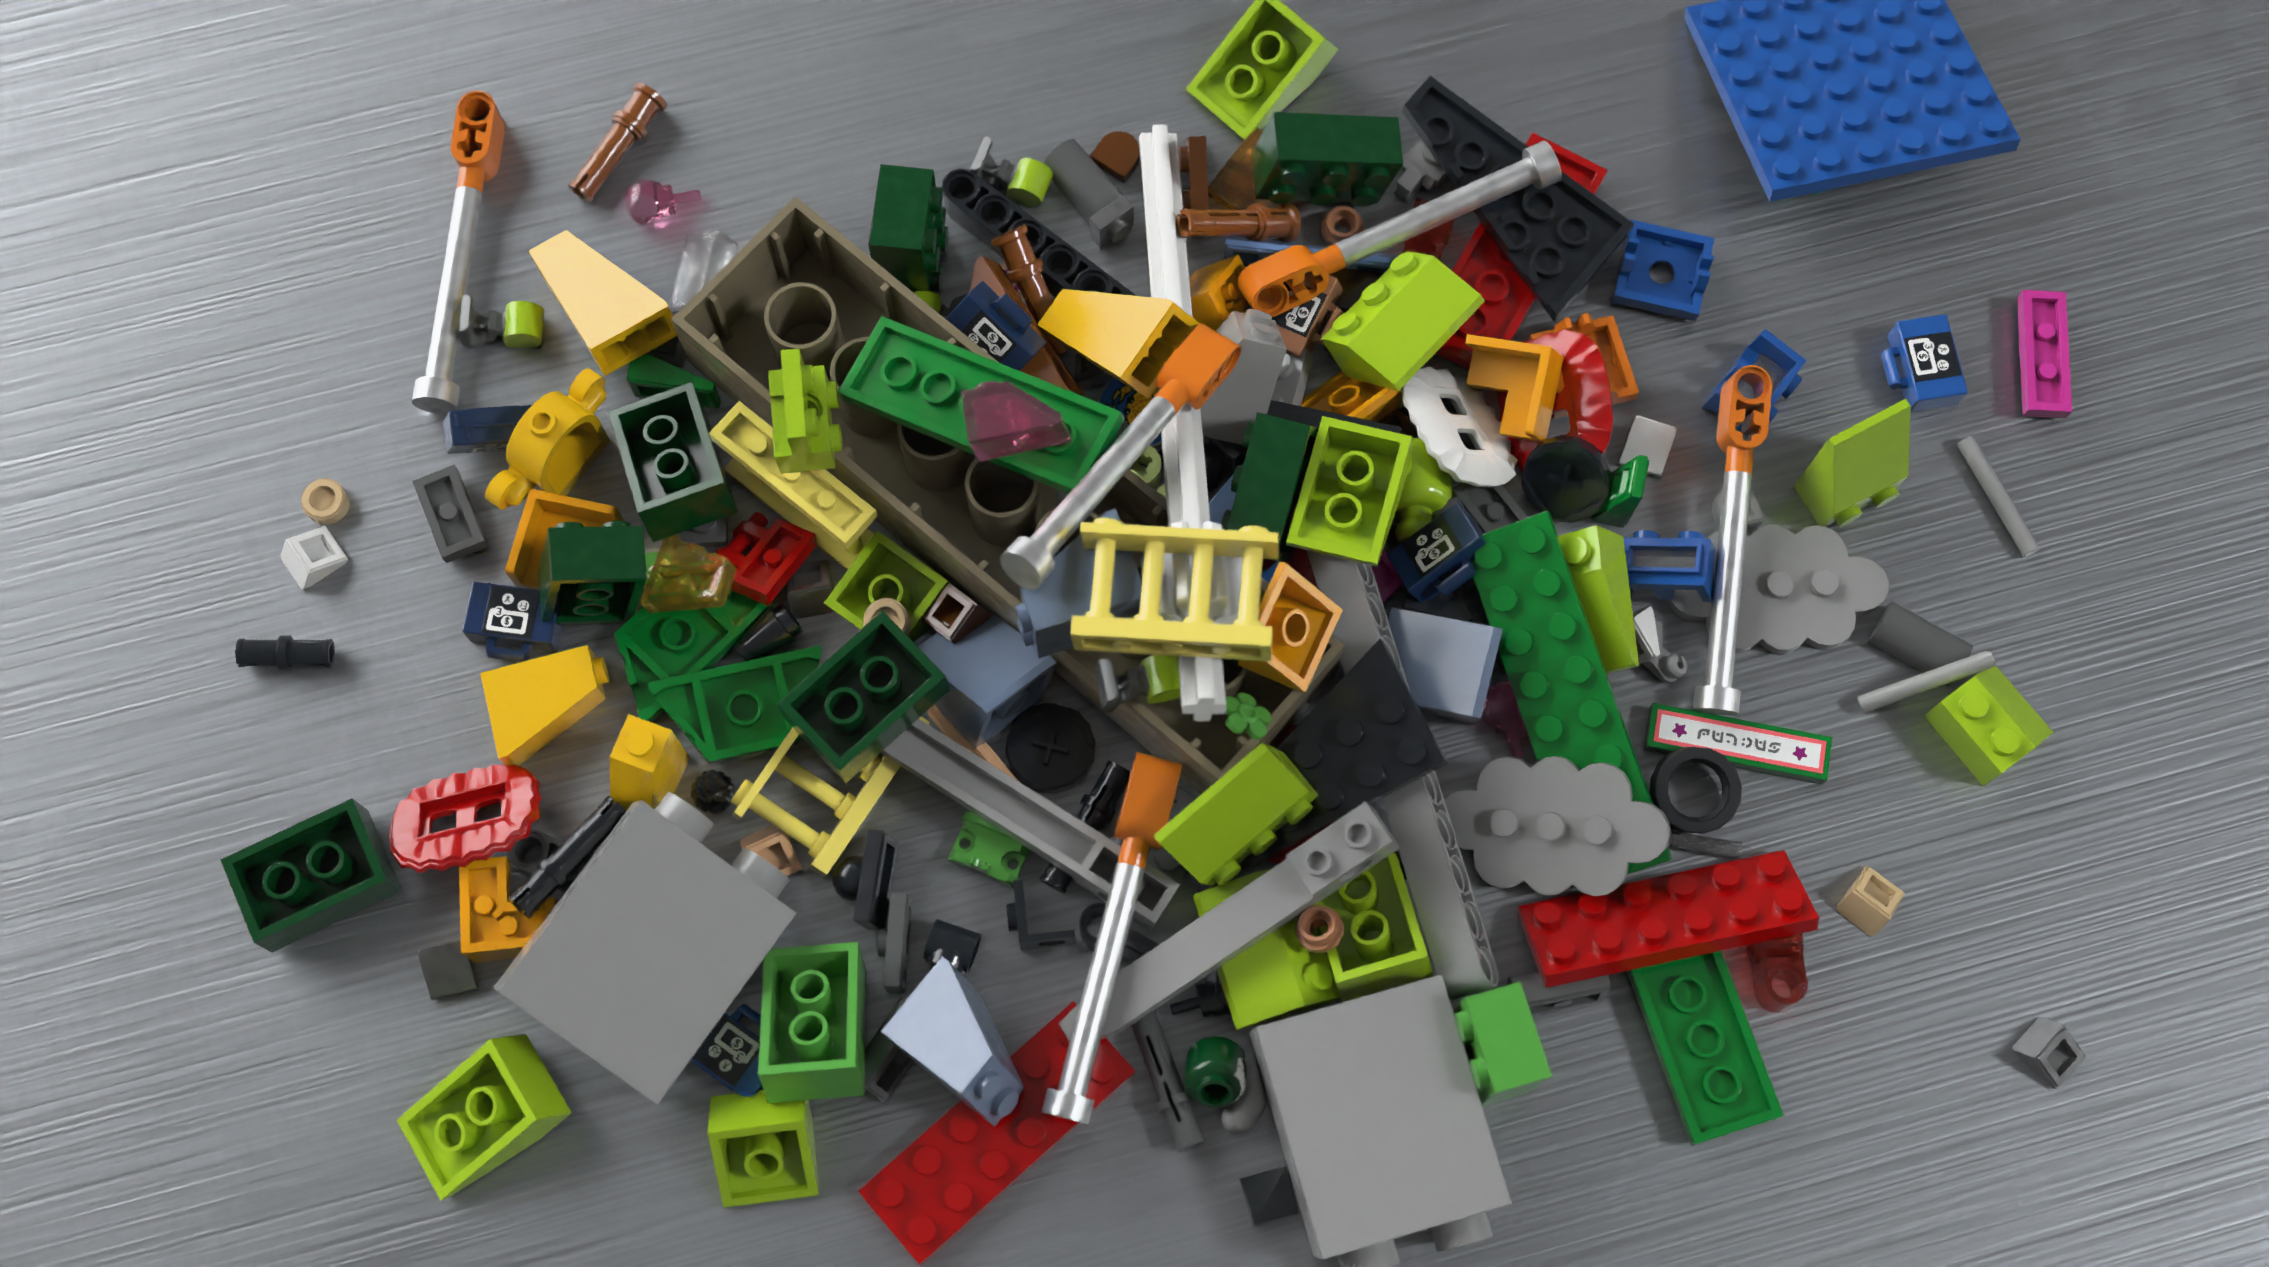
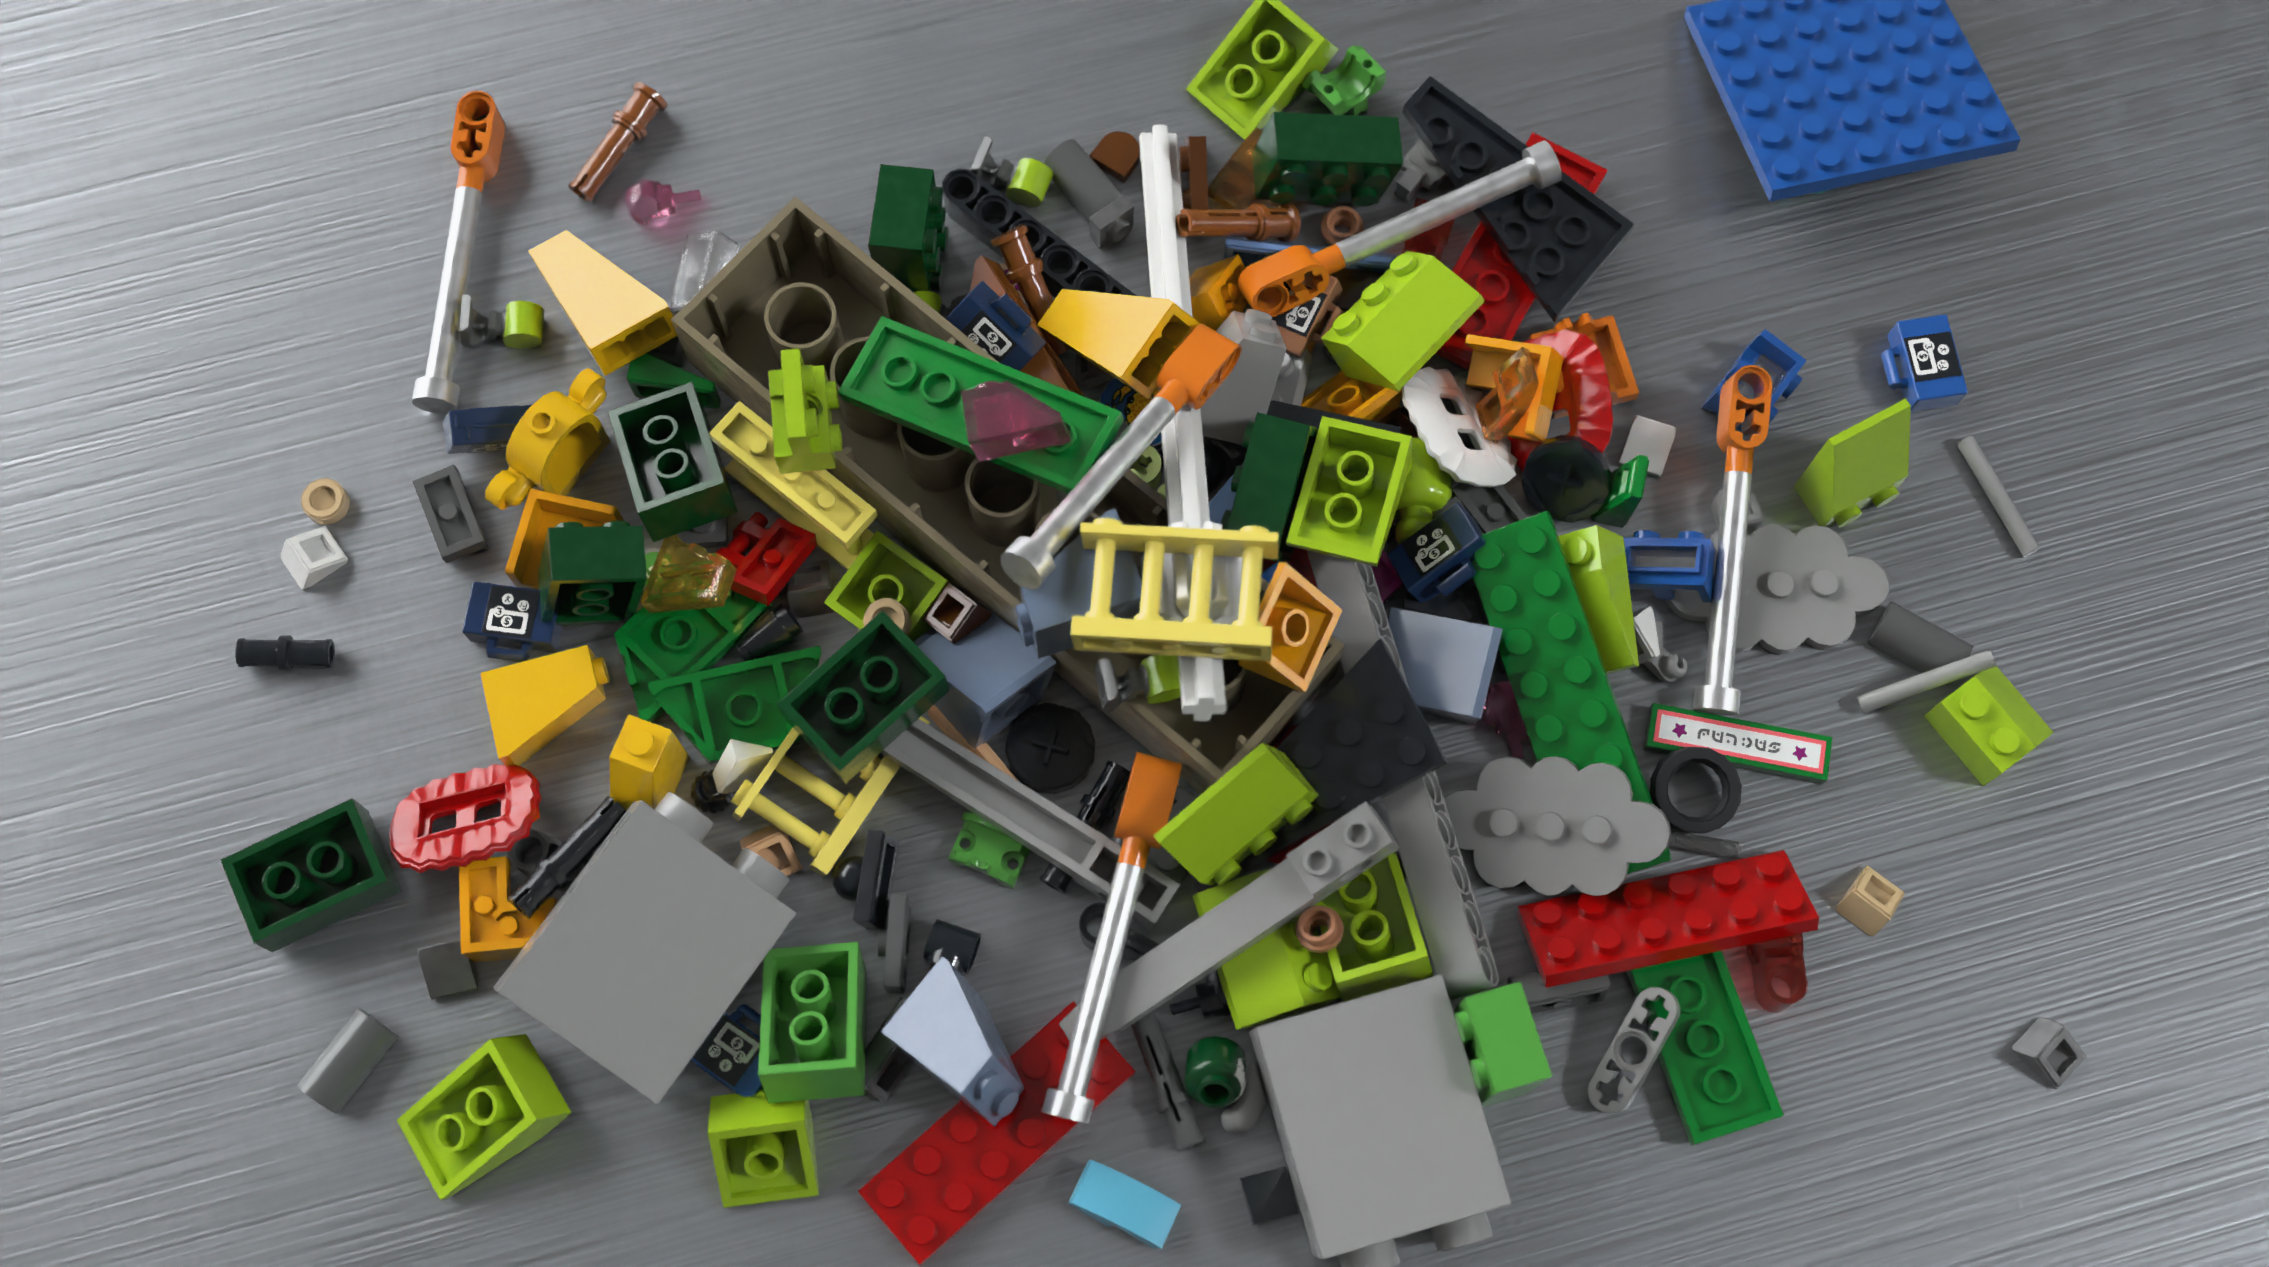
black bracket [1006,880,1076,950] -> none
bright green plant [1224,693,1272,740] -> none
blue piece [1611,219,1714,322] -> none
dark pink plate [2017,290,2072,418] -> none
none -> dark grey brick [297,1008,399,1114]
none -> white slope [712,739,773,794]
none -> medium azure slope [1068,1160,1181,1249]
none -> bright green piece [1302,45,1386,115]
none -> clear orange slope [1475,347,1539,444]
none -> light grey beam [1588,987,1680,1114]

